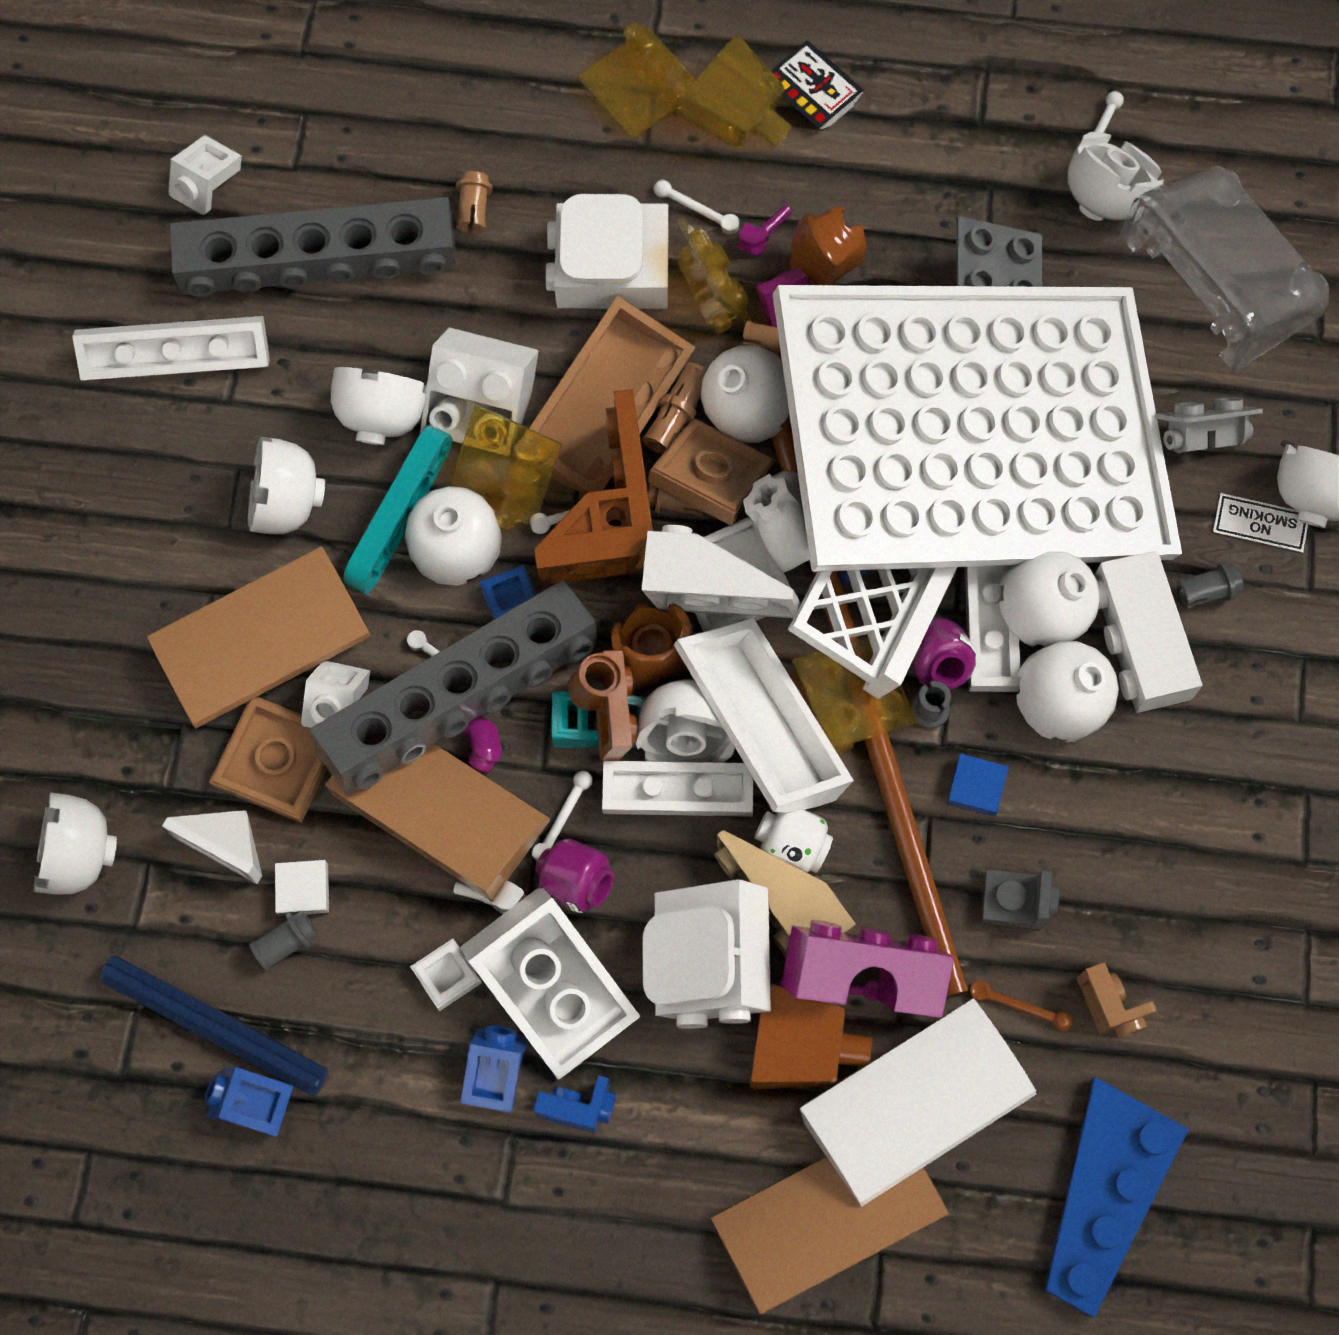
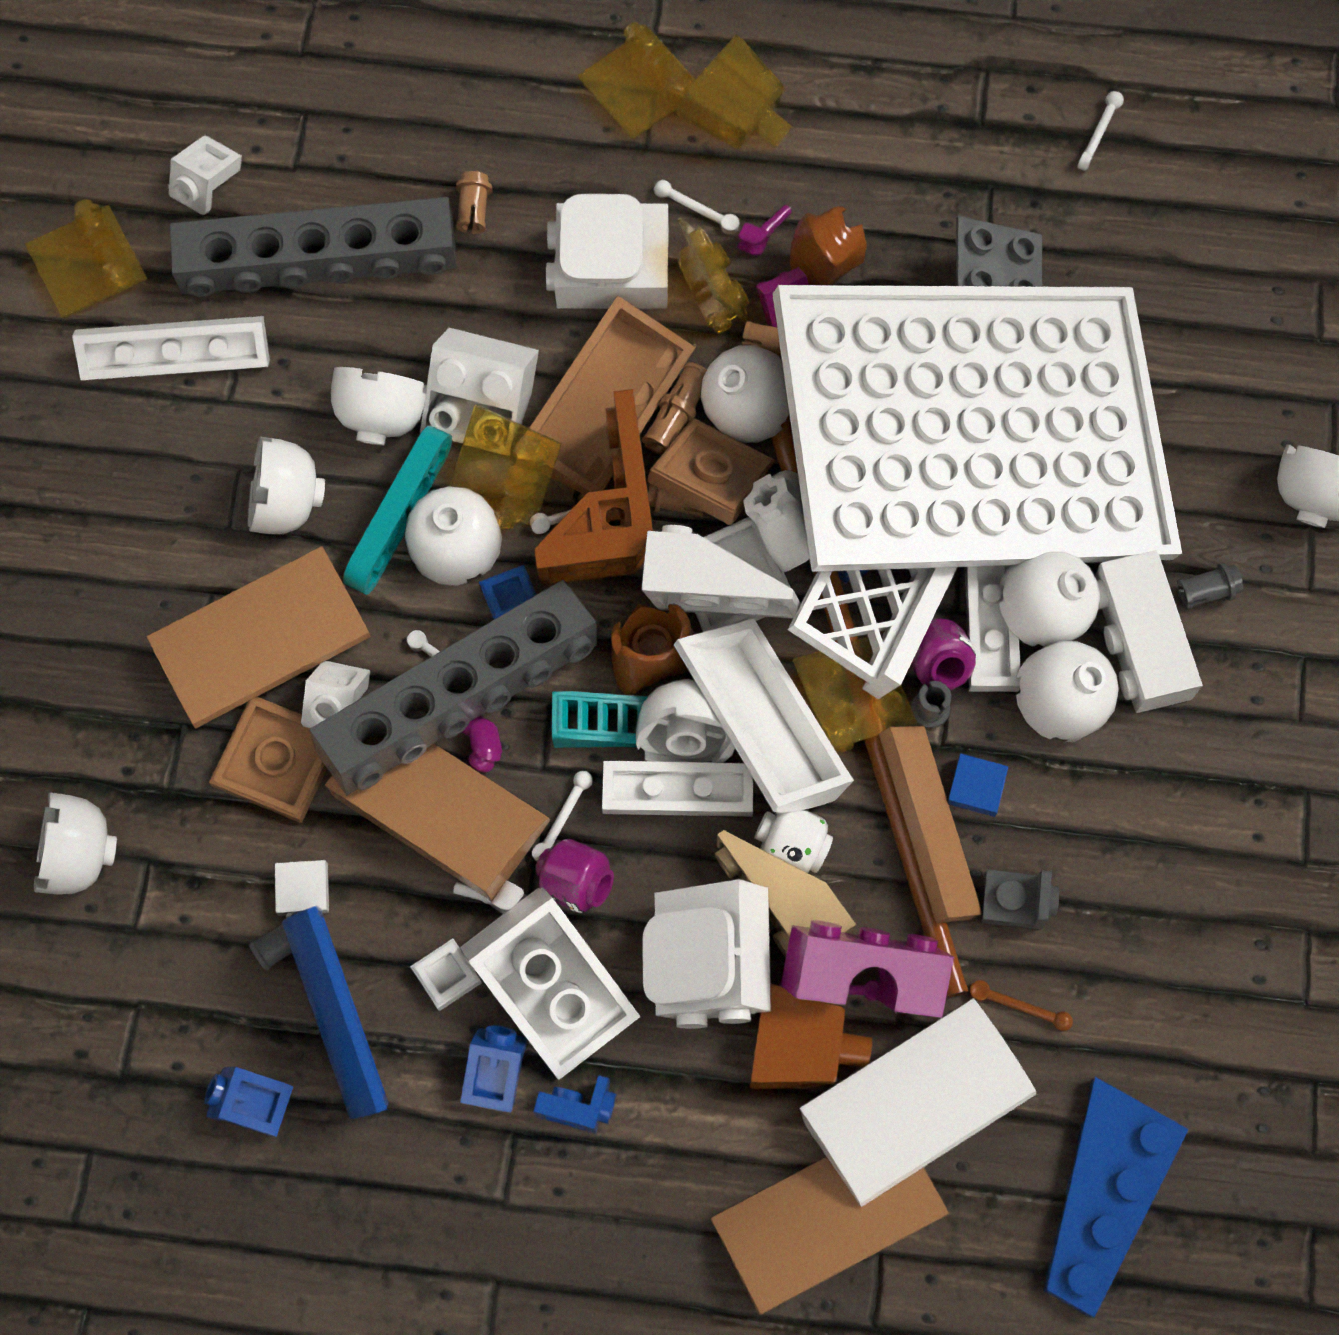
dark blue axle [100,956,329,1096] -> none
white slope [162,810,262,884] -> none
dark orange plate [567,650,637,761] -> none
piece [763,40,864,129] -> none
white cylinder [1068,132,1164,221] -> none
medium nougat bracket [1076,962,1157,1038] -> none
clear windscreen [1120,166,1330,373] -> none
light grey hinge [1155,397,1263,453] -> none
white sticker [1213,493,1308,552] -> none
none -> clear yellow hinge [25,199,147,319]
none -> blue slope [282,906,389,1119]
none -> medium nougat tile [879,726,982,923]

